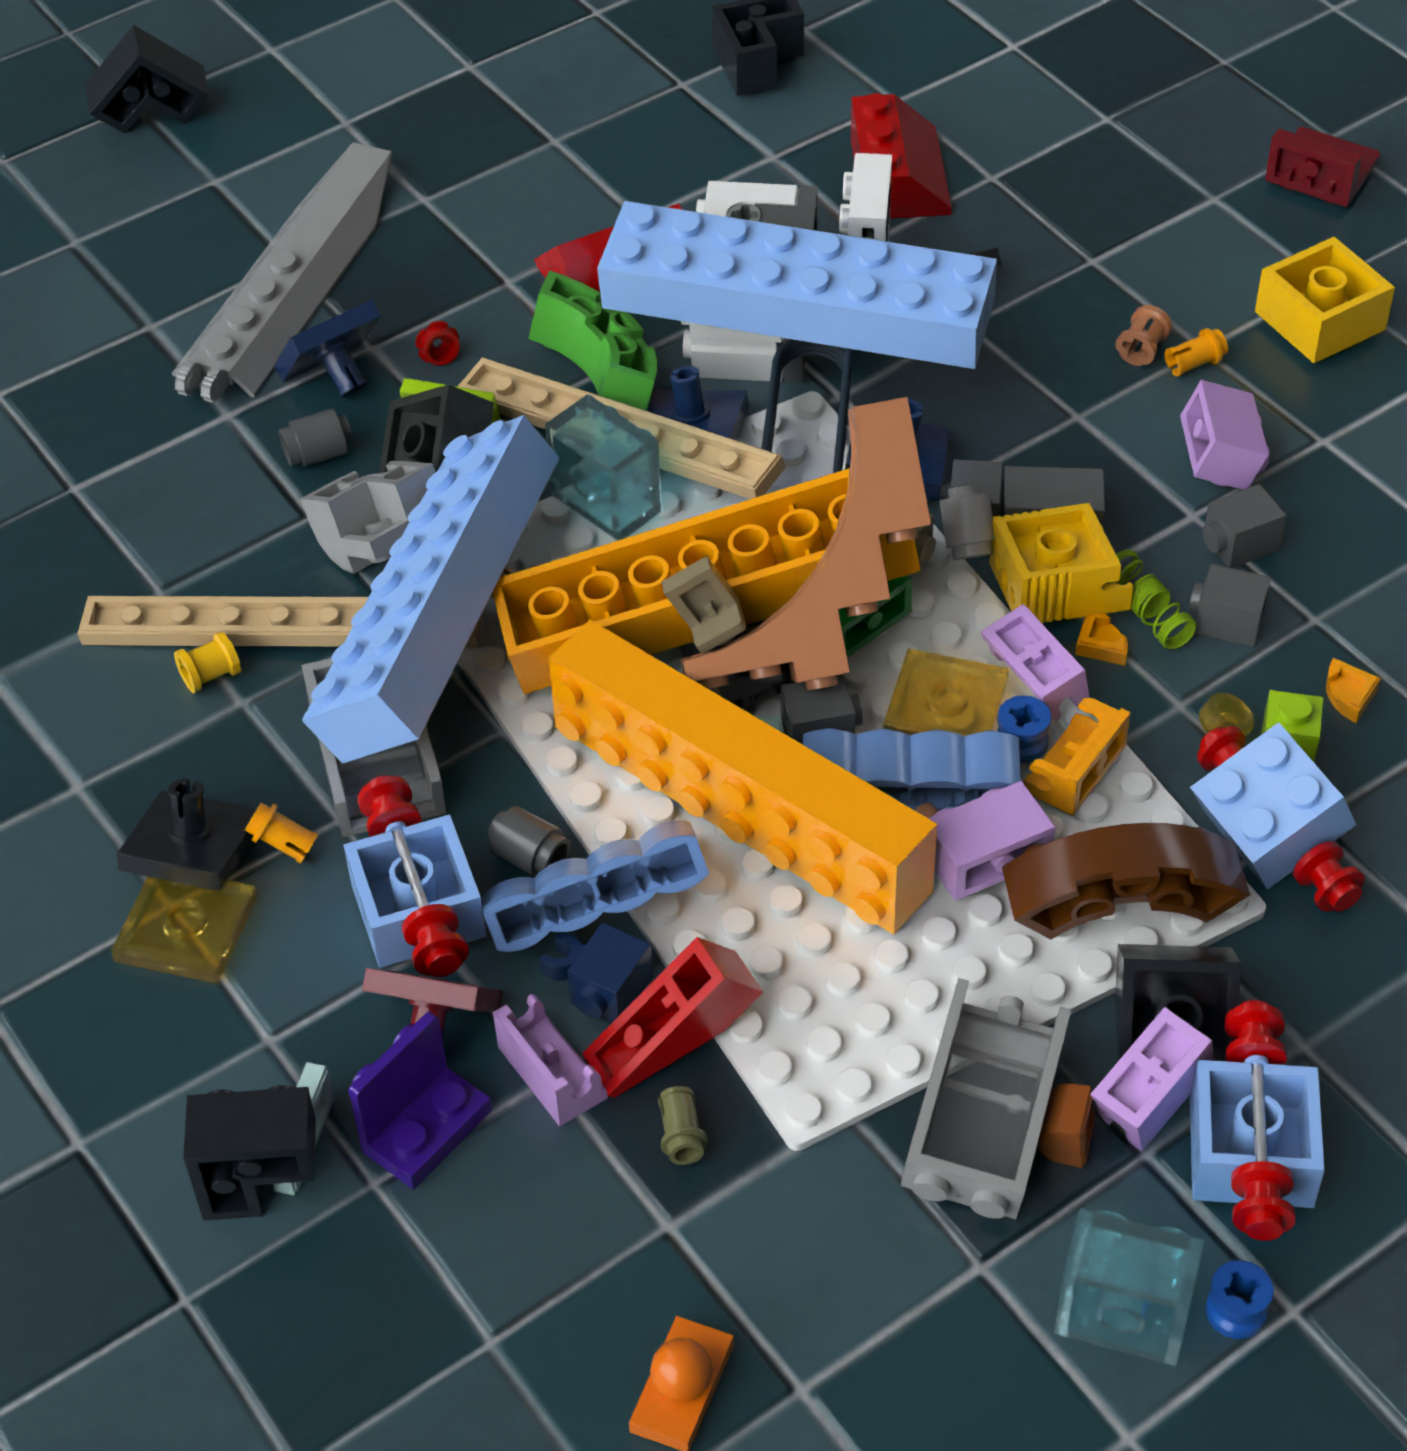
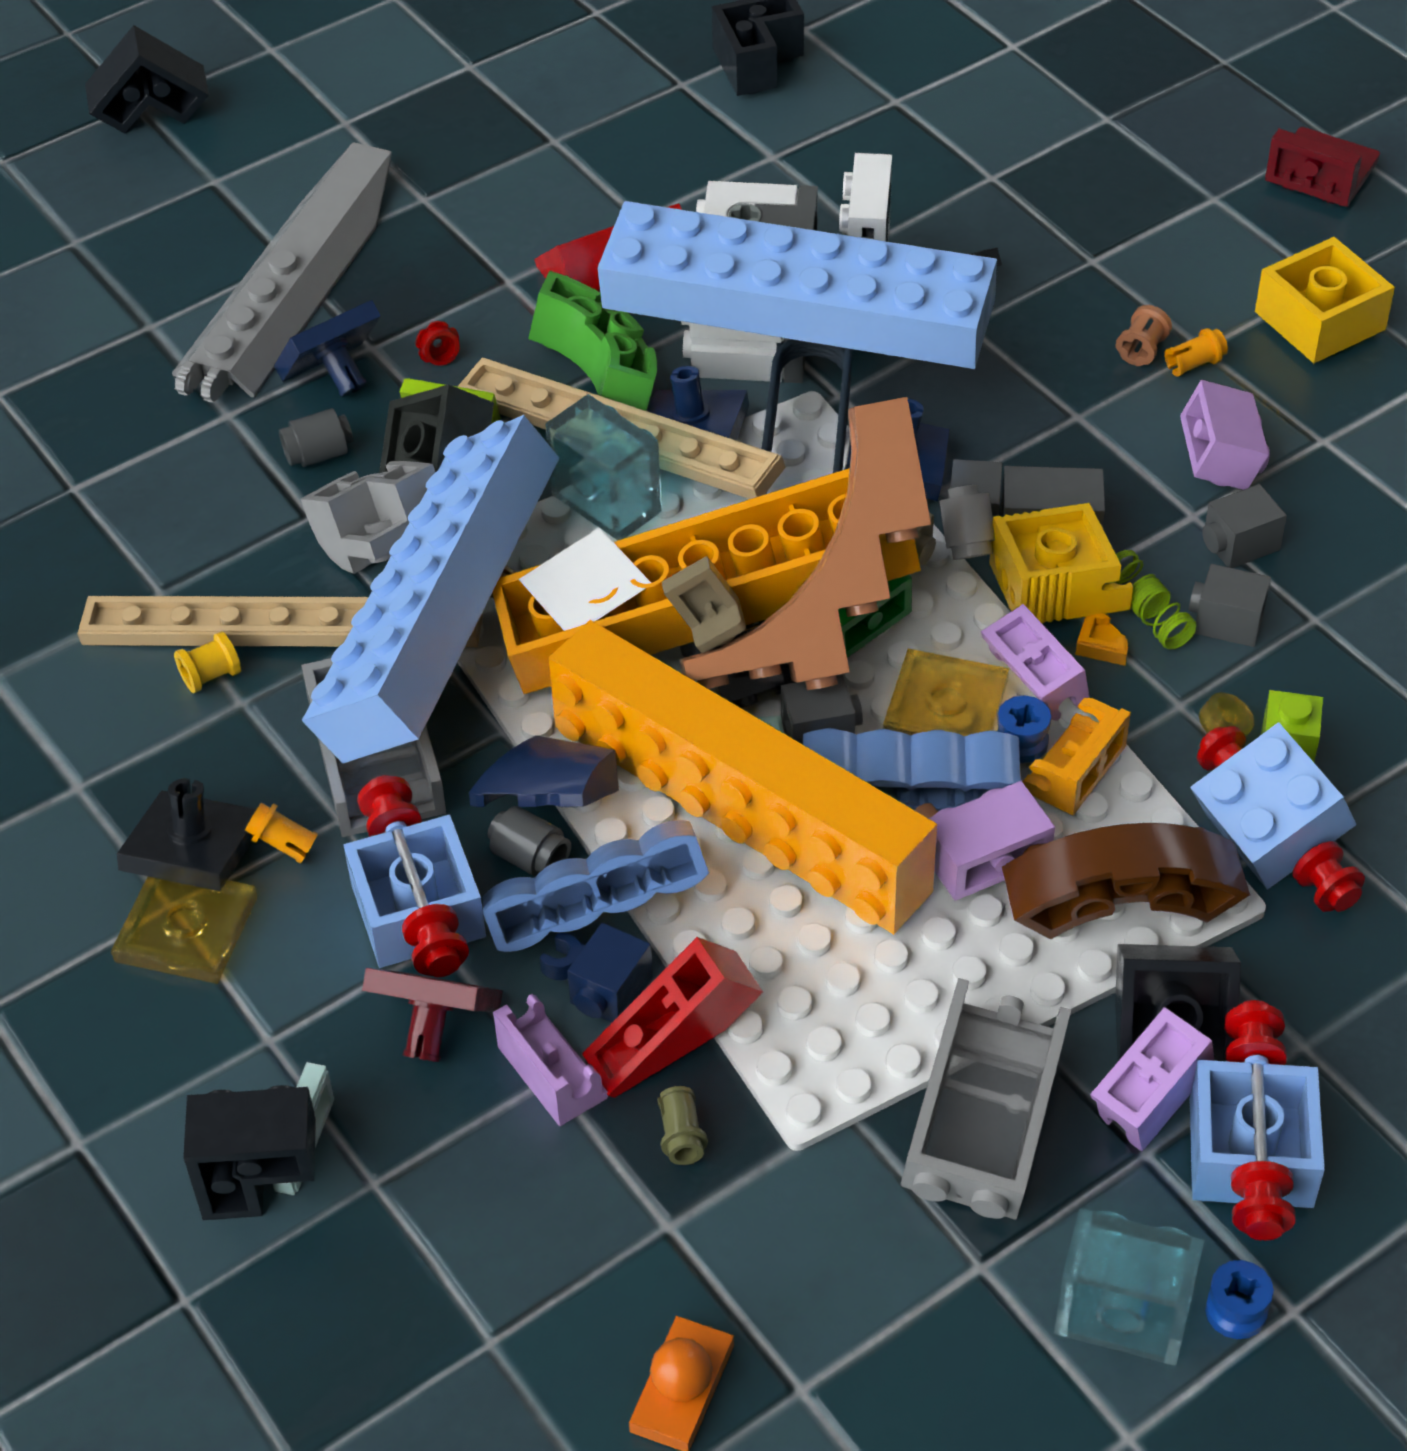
dark purple bracket [349,1011,492,1190] -> none
red slope [851,93,952,219] -> none
dark orange brick [1037,1083,1096,1168] -> none
light orange tile [1326,658,1381,723] -> none
none -> dark blue slope [469,736,619,807]
none -> white sticker [519,527,651,631]

